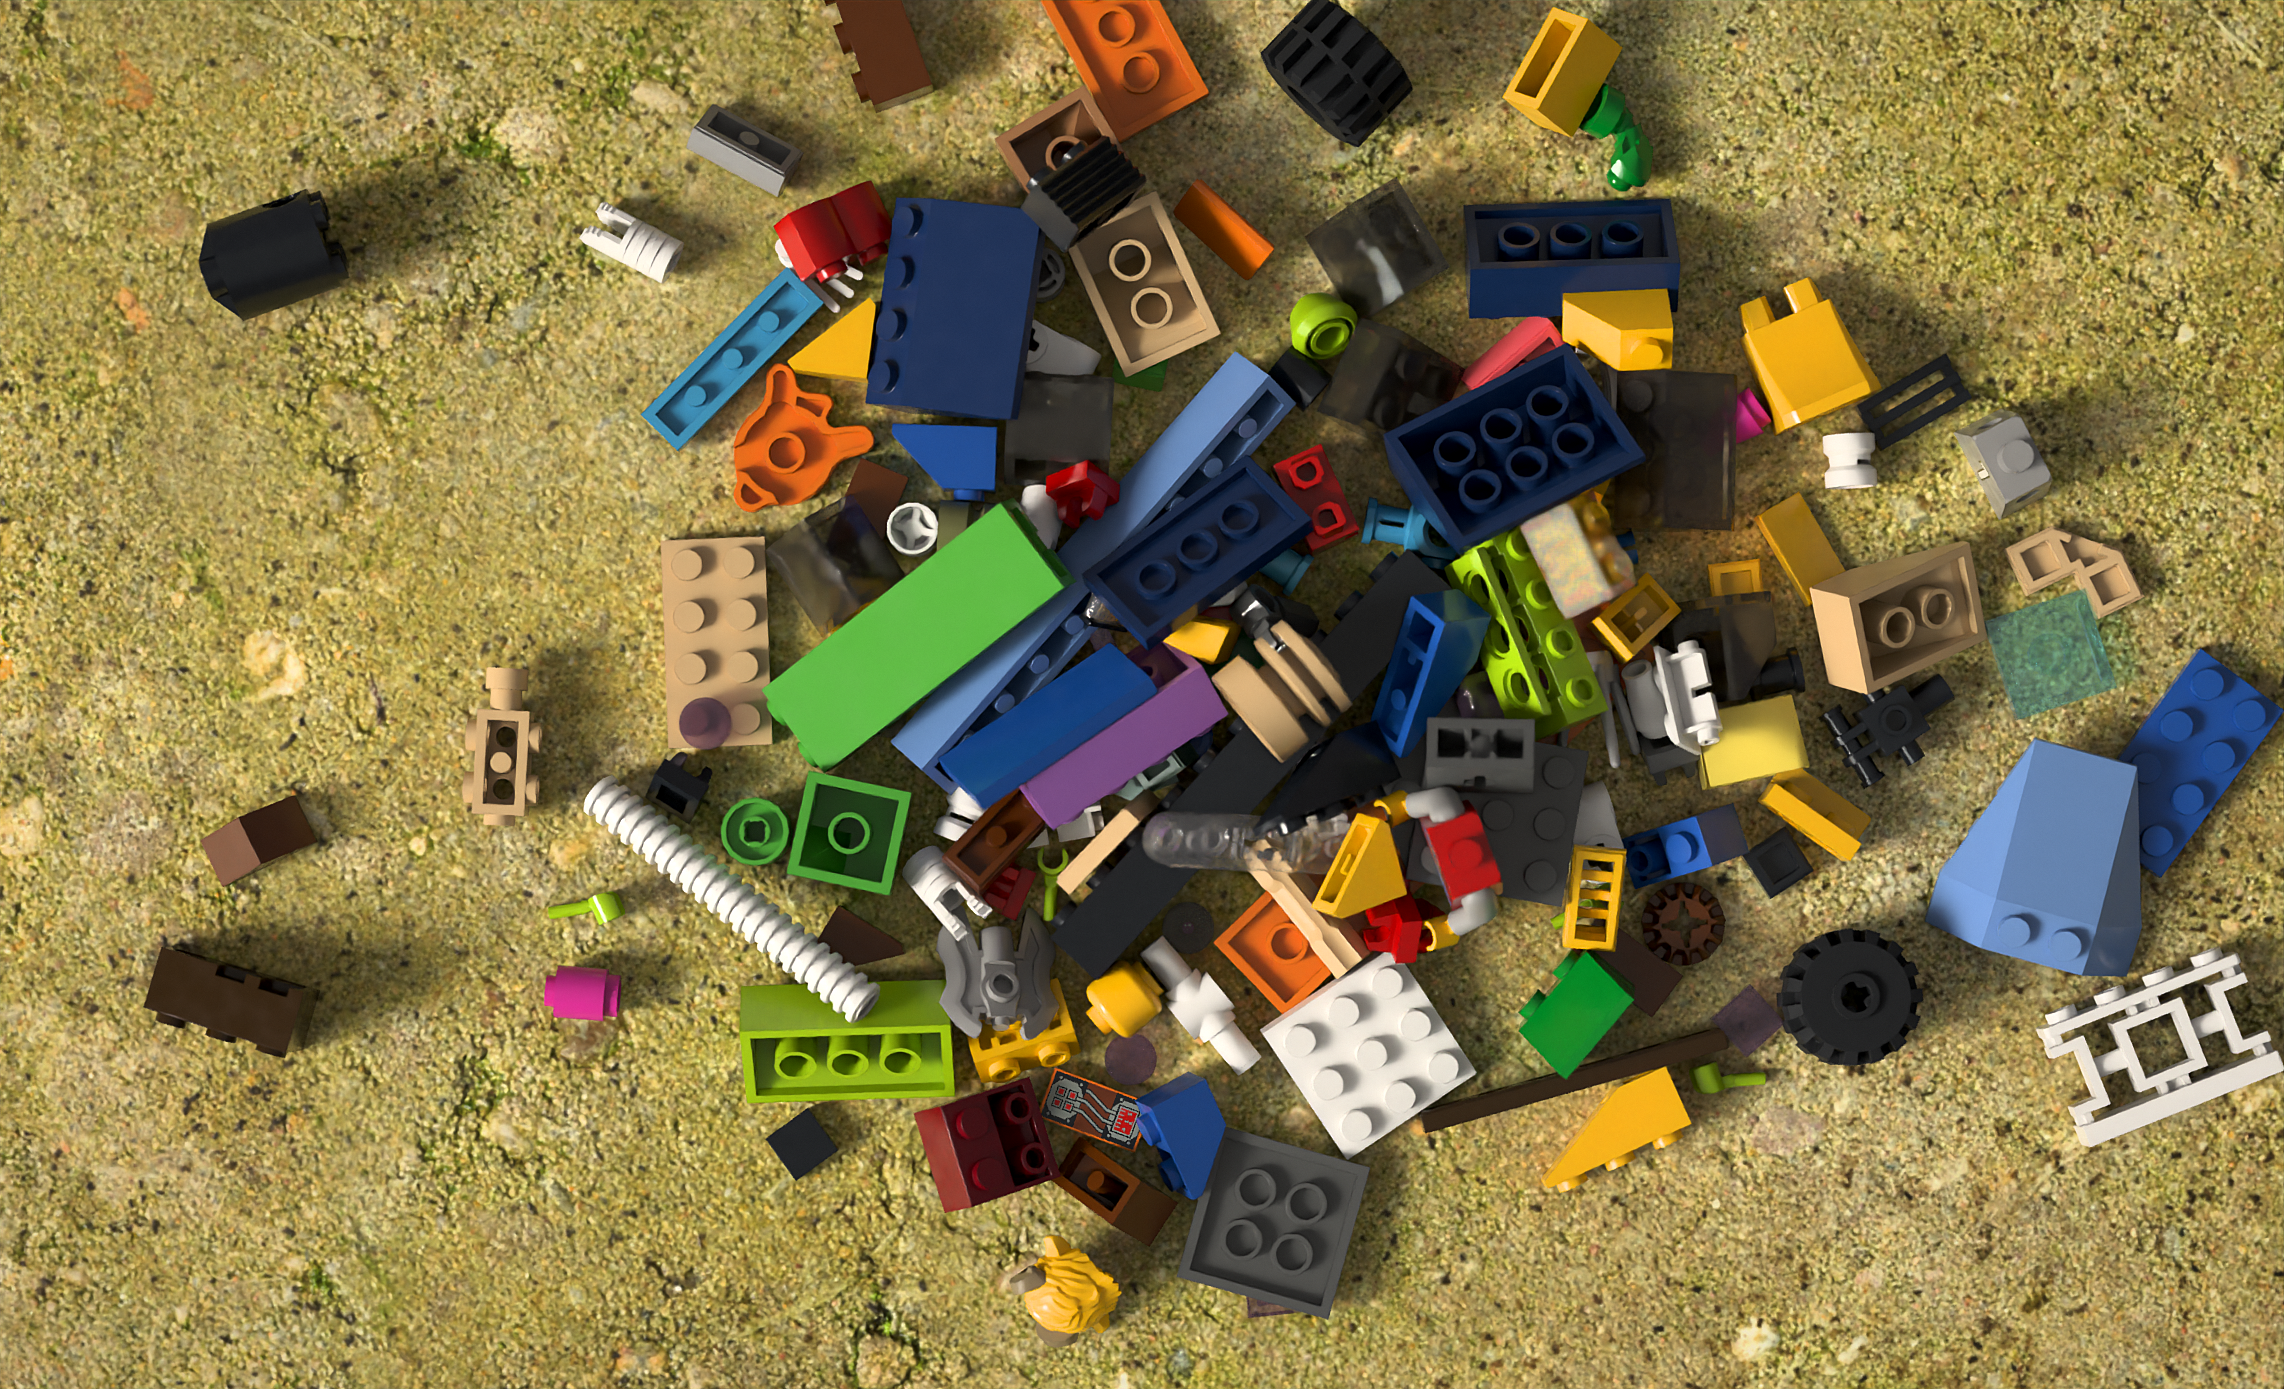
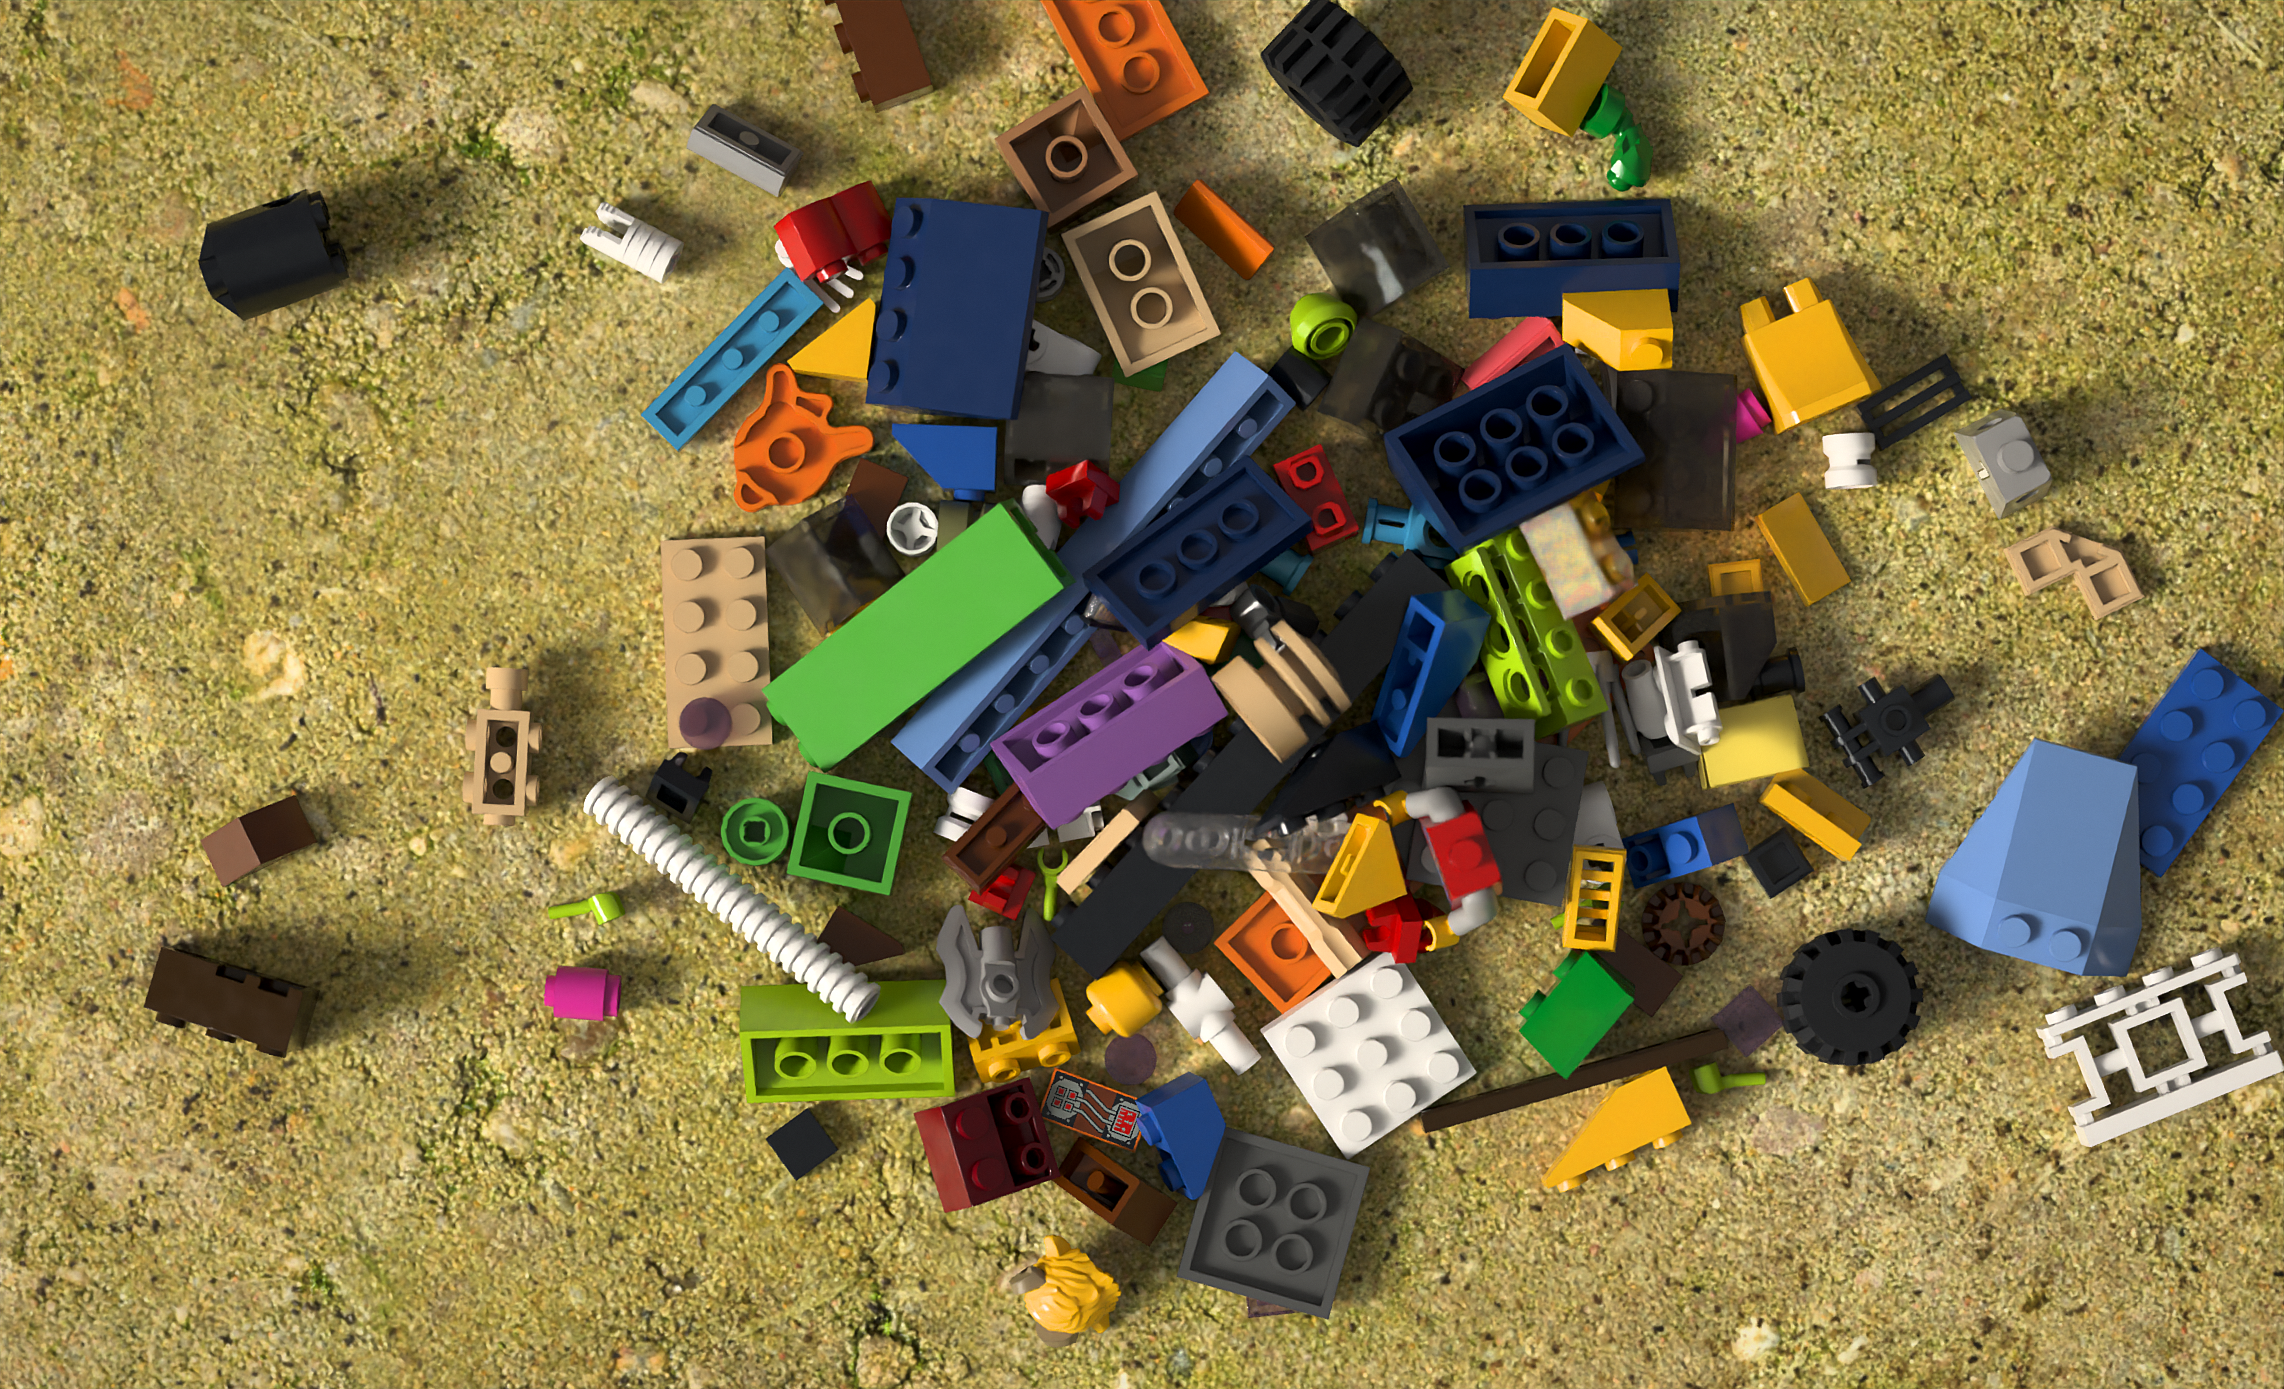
white hinge [902,846,993,941] -> none
blue tile [938,642,1158,810] -> none
black brick [1021,136,1147,253] -> none
tan slope [1809,541,1988,695] -> none
clear light blue tile [1984,589,2117,720] -> none

